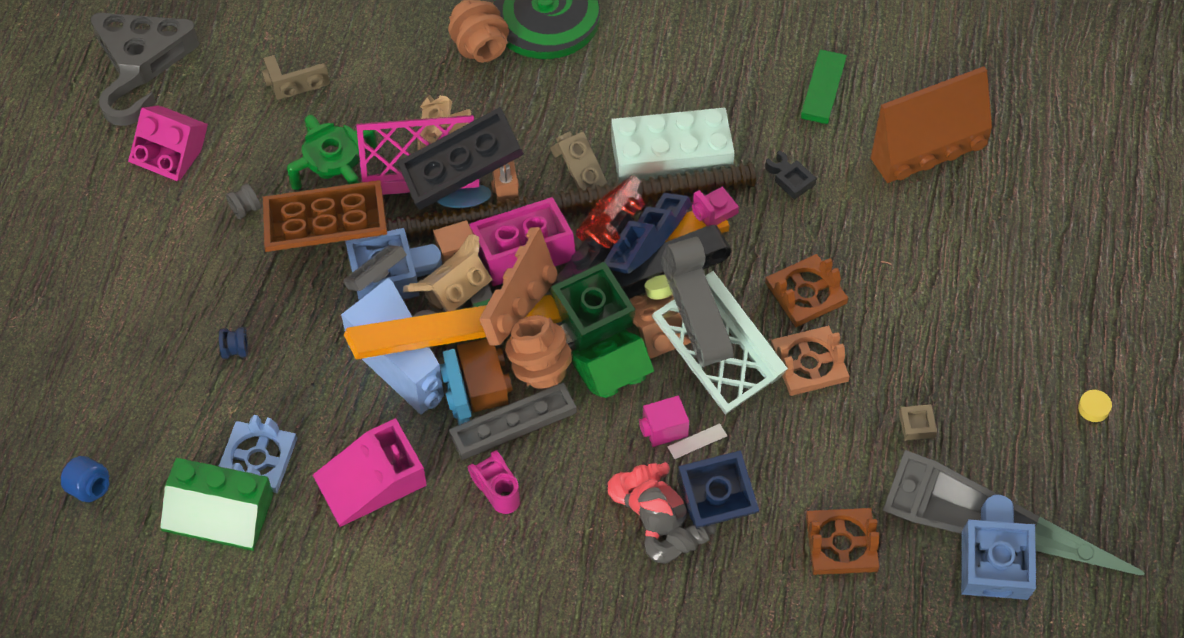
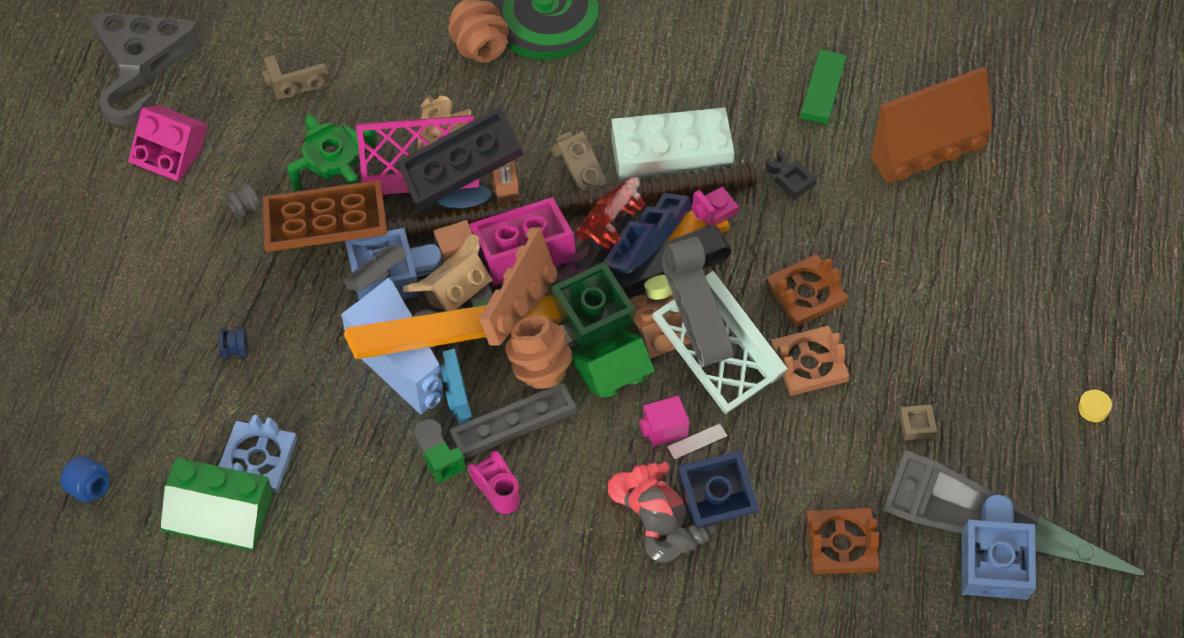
dark pink slope [313,418,427,527] -> none
dark orange brick [457,339,512,413] -> none
none -> leg [414,419,466,484]

